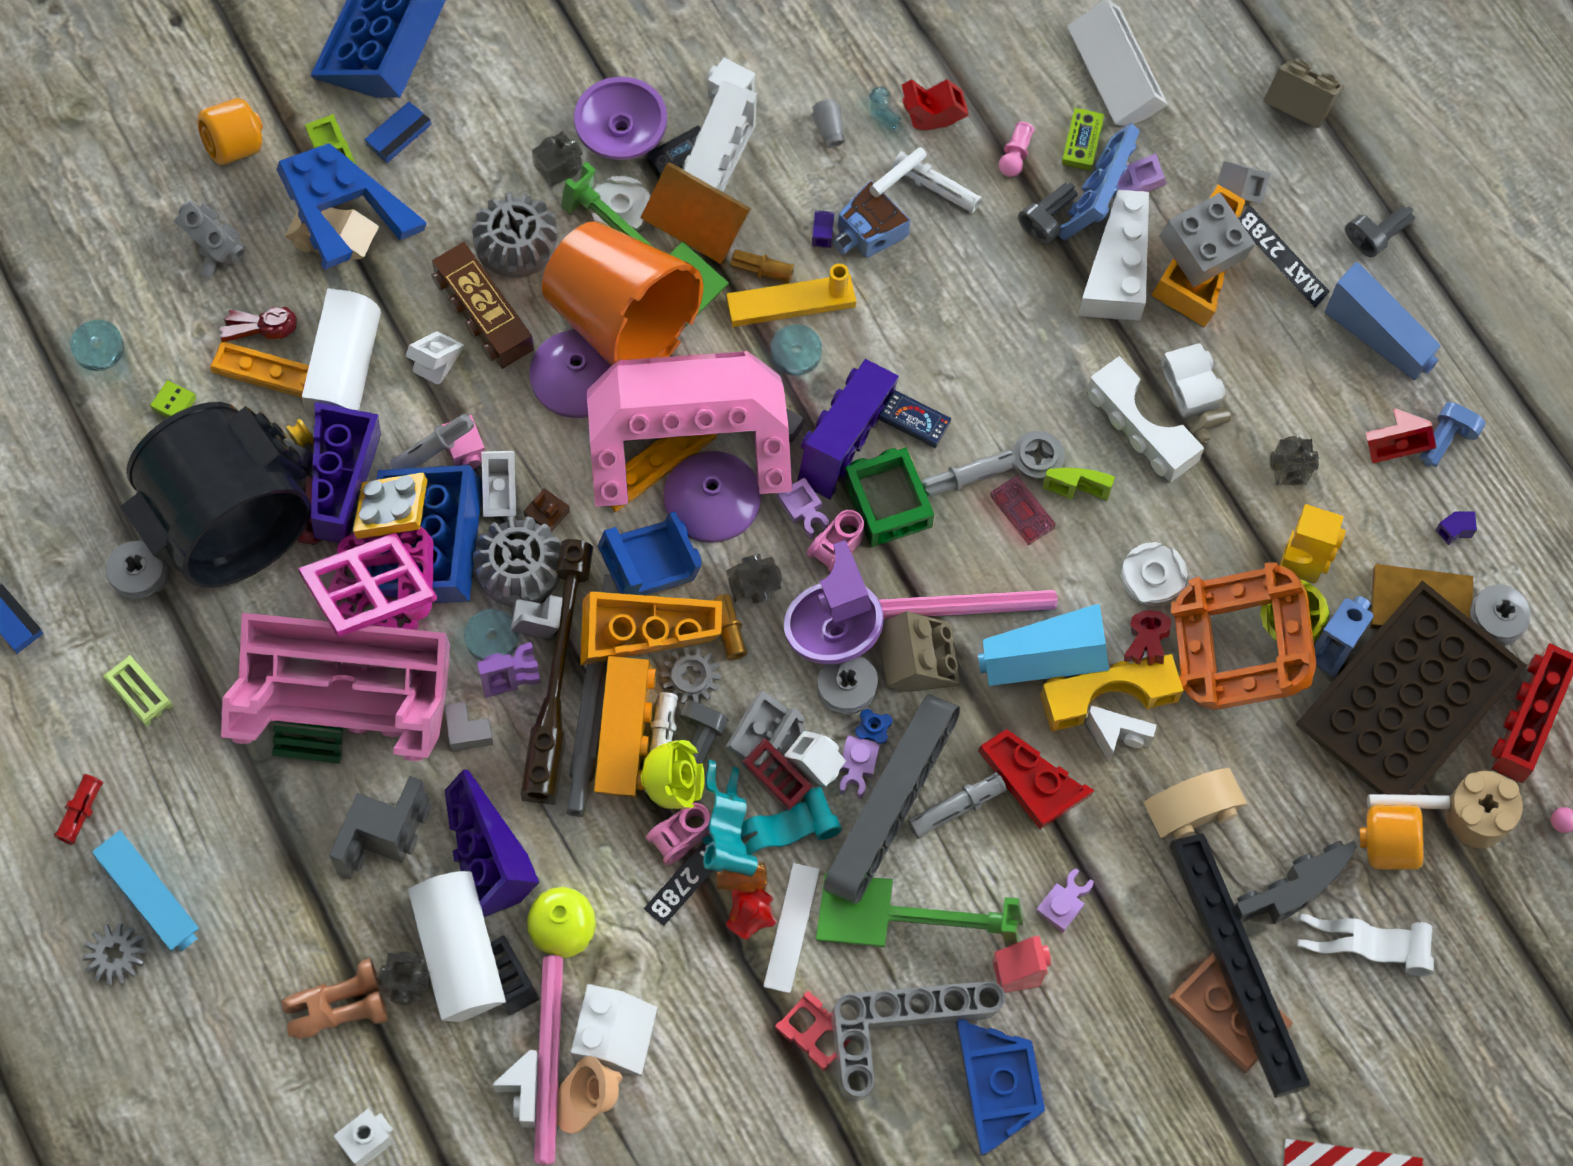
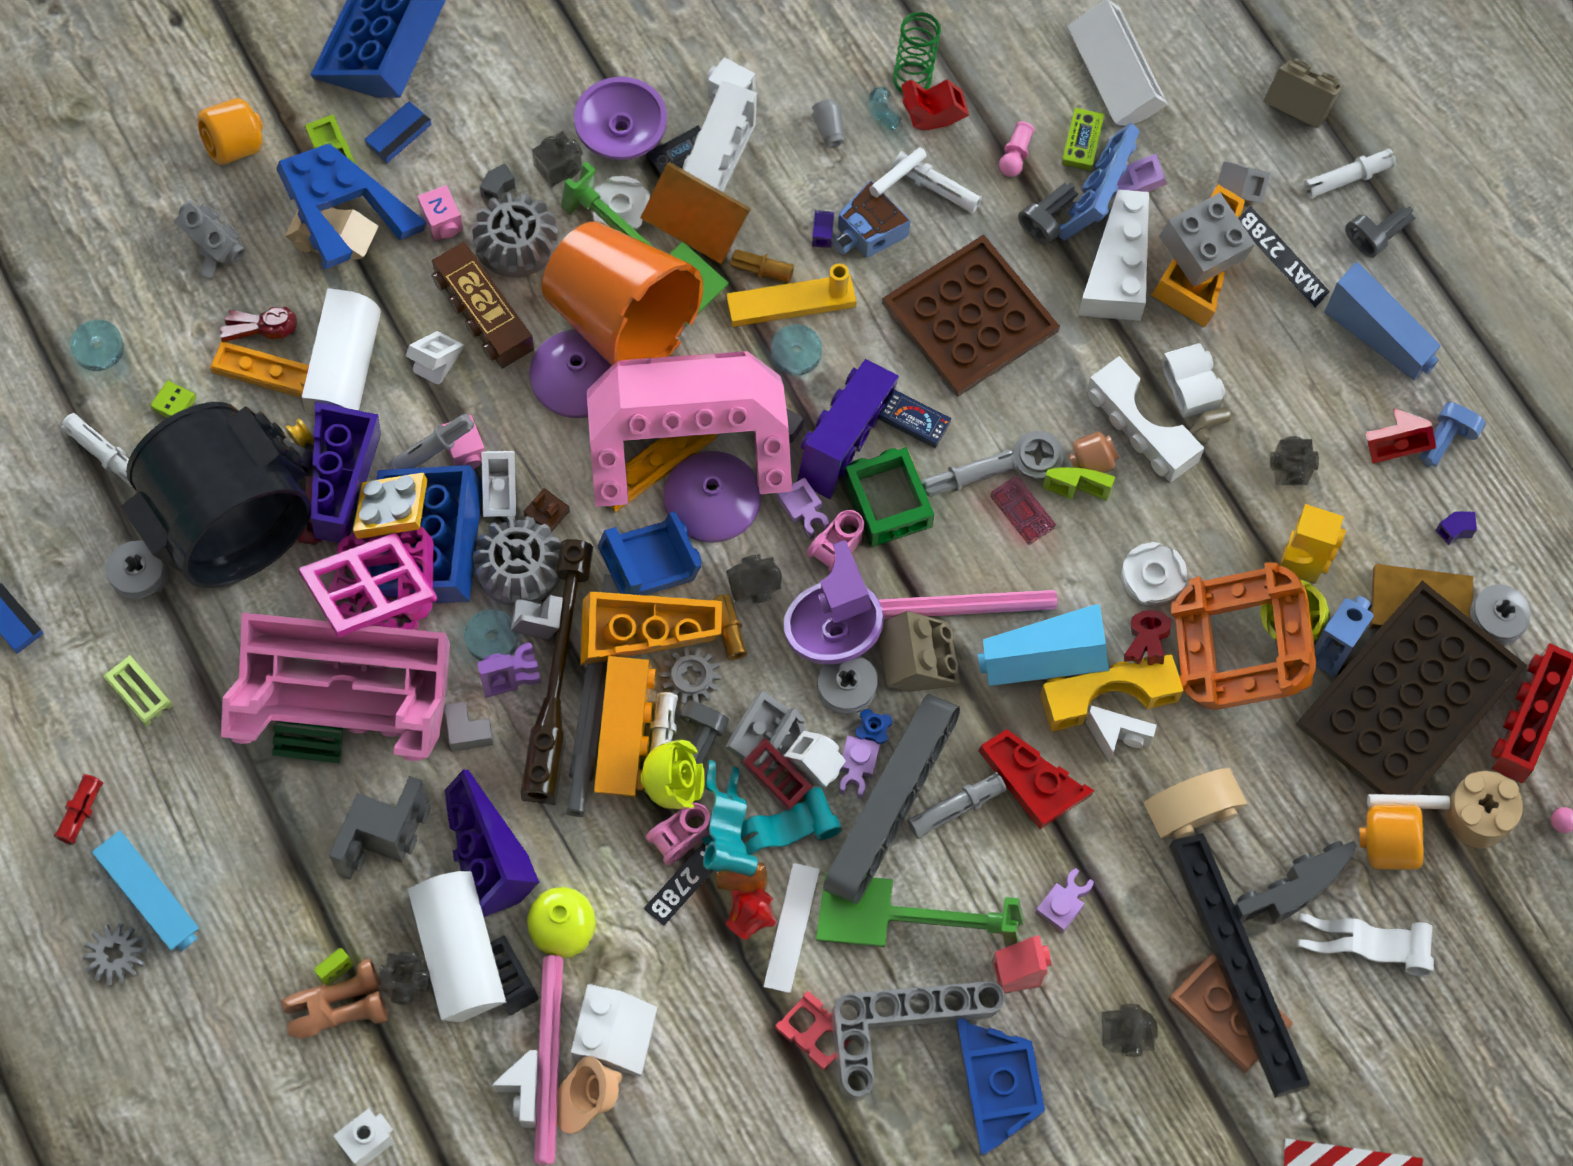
none -> white pin [61,413,132,487]
none -> lime tile [314,948,354,986]
none -> bright pink brick [417,185,463,242]
none -> dark grey piece [480,163,516,201]
none -> reddish brown plate [882,234,1060,397]
none -> green piece [893,12,941,94]
none -> nougat head [1068,431,1119,473]
none -> clear smoke brick [1101,1004,1158,1057]
none -> white pin [1304,148,1396,199]

